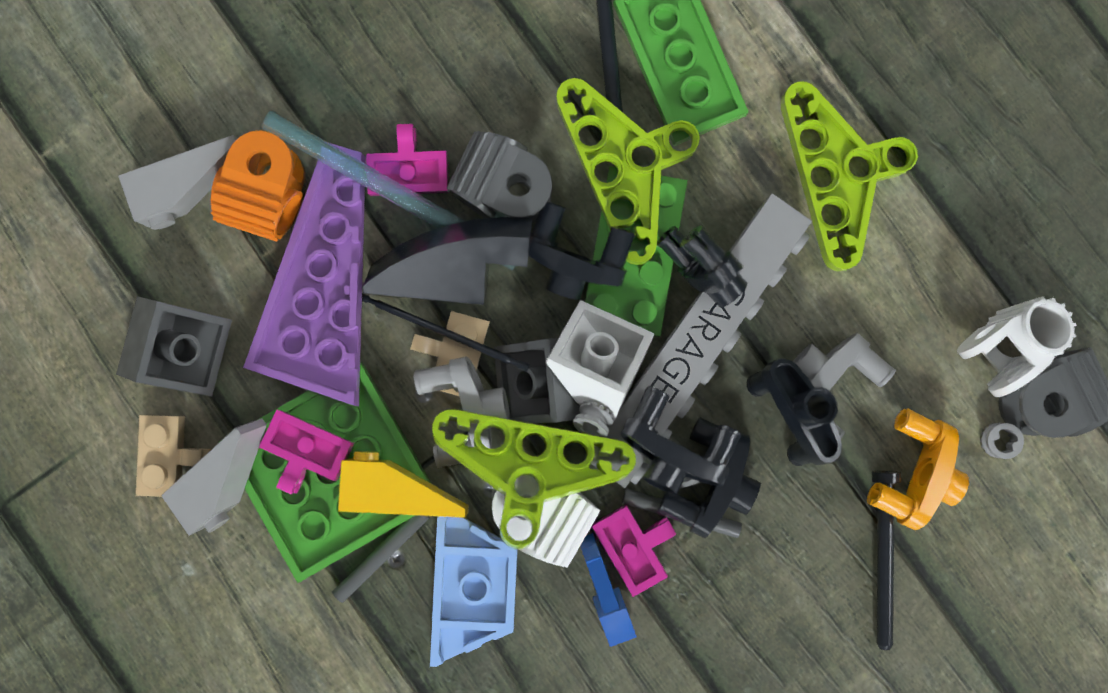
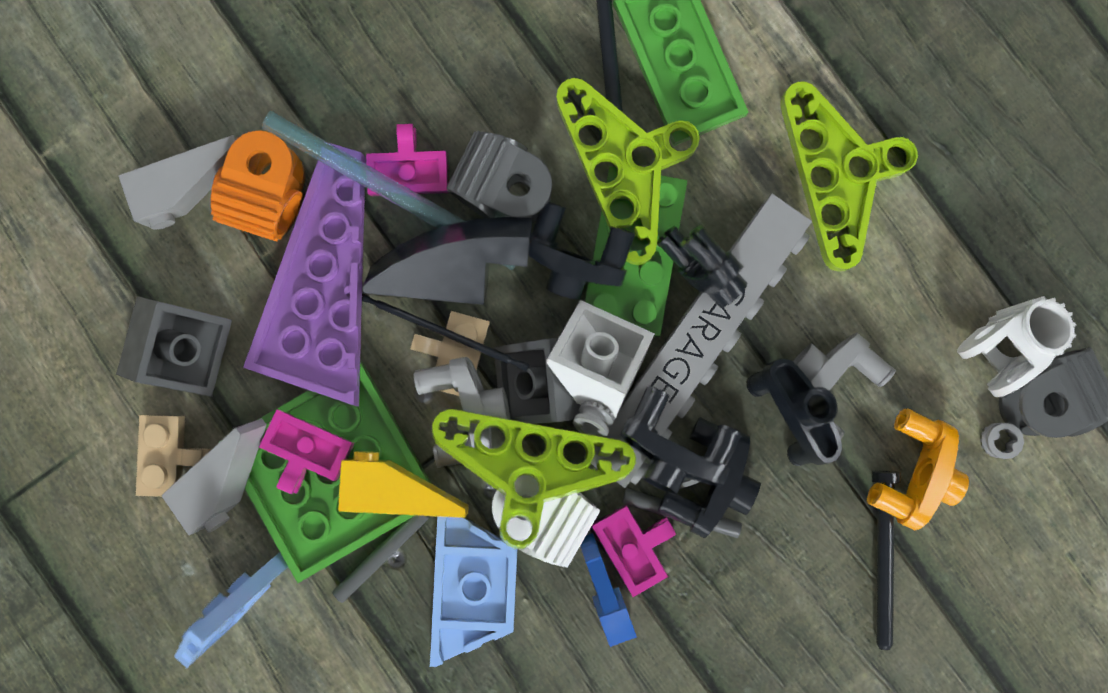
none -> light blue wing [174,552,288,668]

